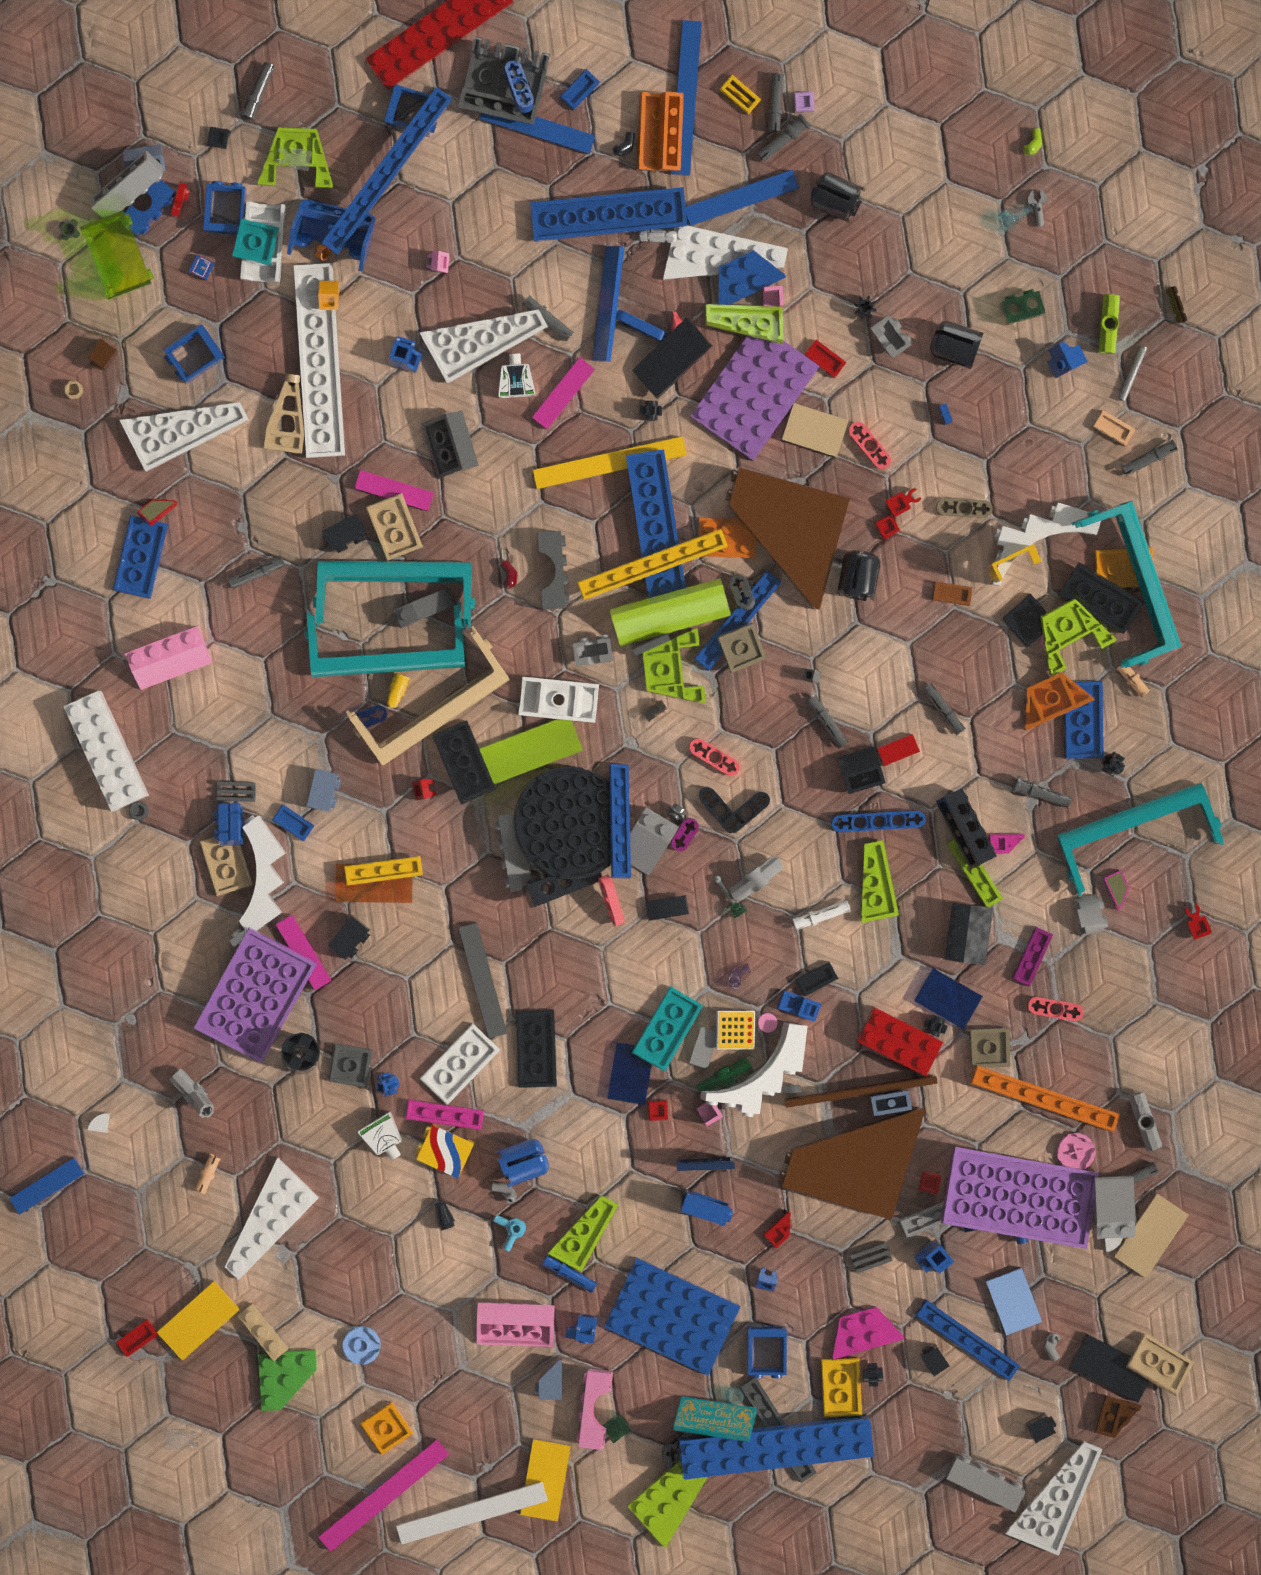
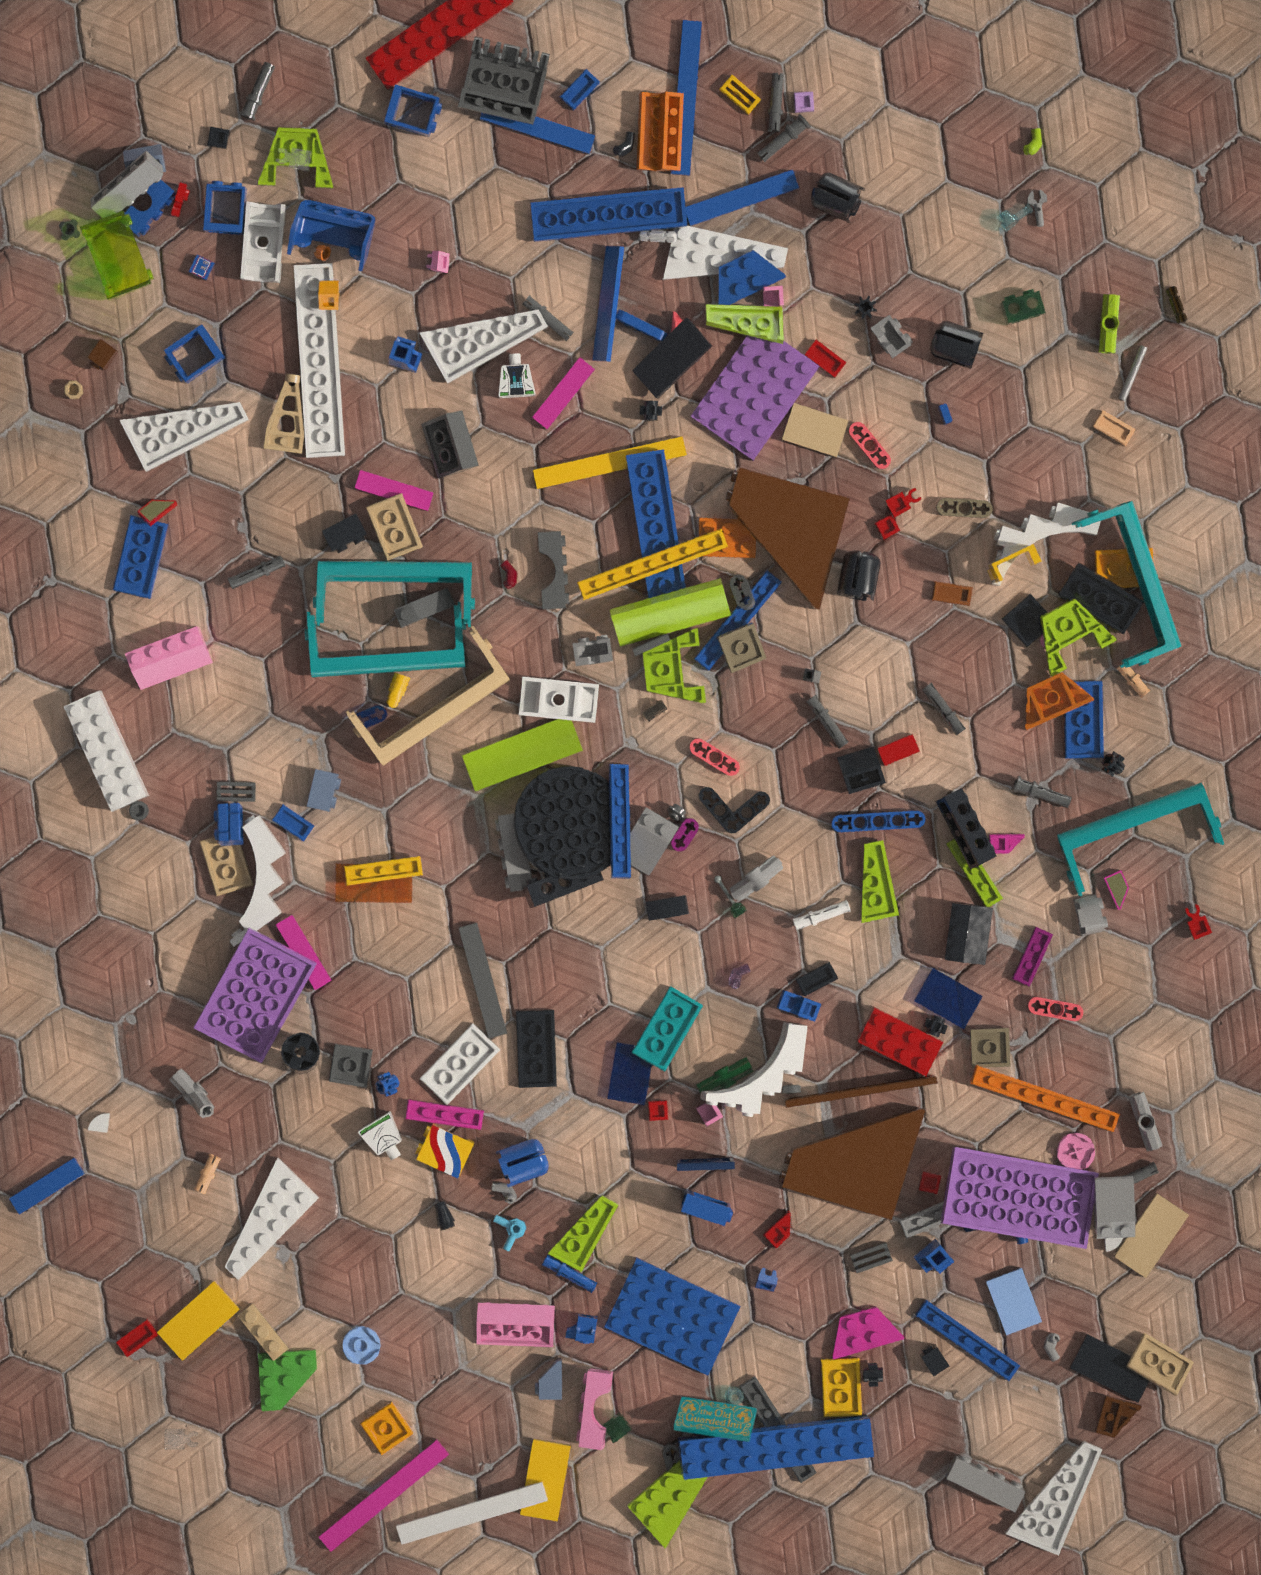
teal plate [232,218,280,266] -> none
blue plate [322,87,452,255] -> none
black brick [328,915,370,960] -> none
red tile [412,779,436,801] -> none
black tile [432,720,496,805] -> none
blue beam [504,61,534,113] -> none
coral beam [598,874,624,927] -> none
light grey tile [689,1026,716,1069] -> none
yellow tile [716,1011,755,1050] -> none
blue window [748,1326,787,1379] -> none
bright pink tile [758,1013,777,1032] -> none
sand blue brick [870,1089,912,1116] -> none
black brick [1025,1413,1057,1443] -> none
blue brick [1047,341,1088,379] -> none
dark grey pin [1121,439,1178,477] -> none

